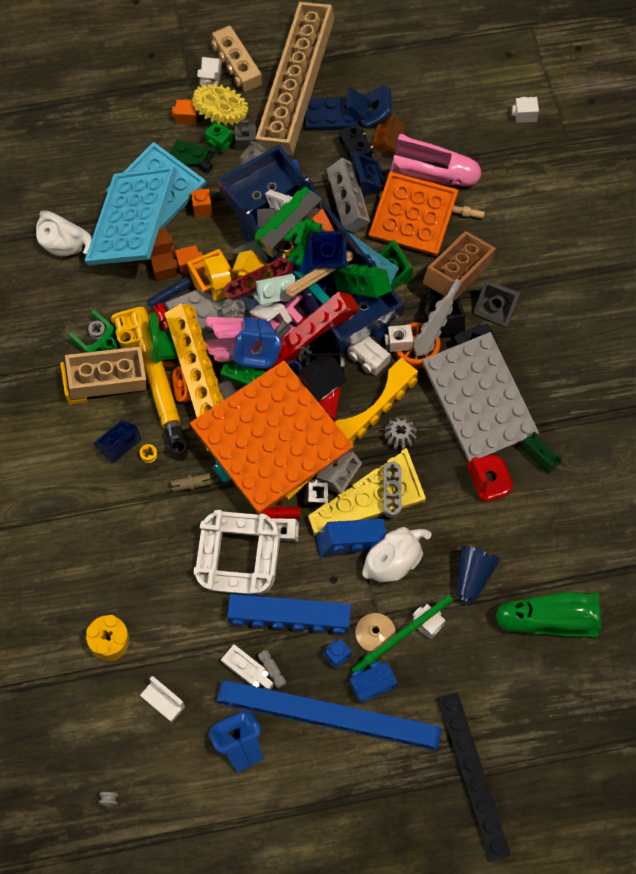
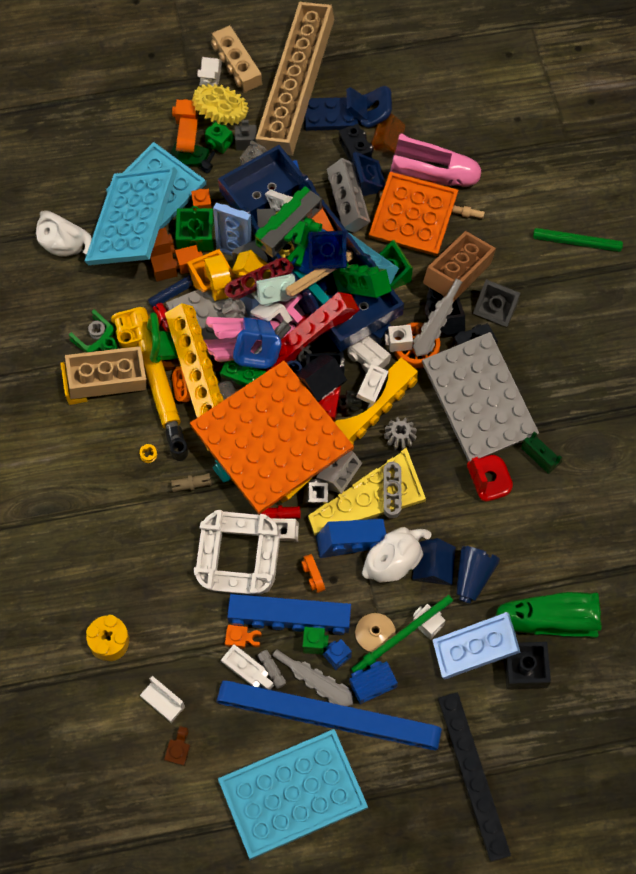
clear blue slope [93,419,141,464] -> none
light grey bush [98,792,119,806] -> none
blue piece [209,711,264,773] -> none
white brick [512,97,539,123] -> none
none -> reddish brown plate [164,726,191,766]
none -> green brick [175,206,214,251]
none -> orange beam [176,117,198,153]
none -> light blue plate [213,203,252,256]
none -> medium azure plate [218,729,368,860]
none -> orange plate [225,625,262,649]
none -> light grey sword [273,649,353,706]
none -> orange plate [301,554,325,593]
none -> green brick [303,627,329,655]
none -> pearl dark grey gear [338,390,362,415]
none -> white panel [356,364,389,410]
none -> dark blue slope [412,538,456,586]
none -> light blue plate [433,612,520,679]
none -> black brick [504,642,551,689]
none -> green axle [533,228,623,252]

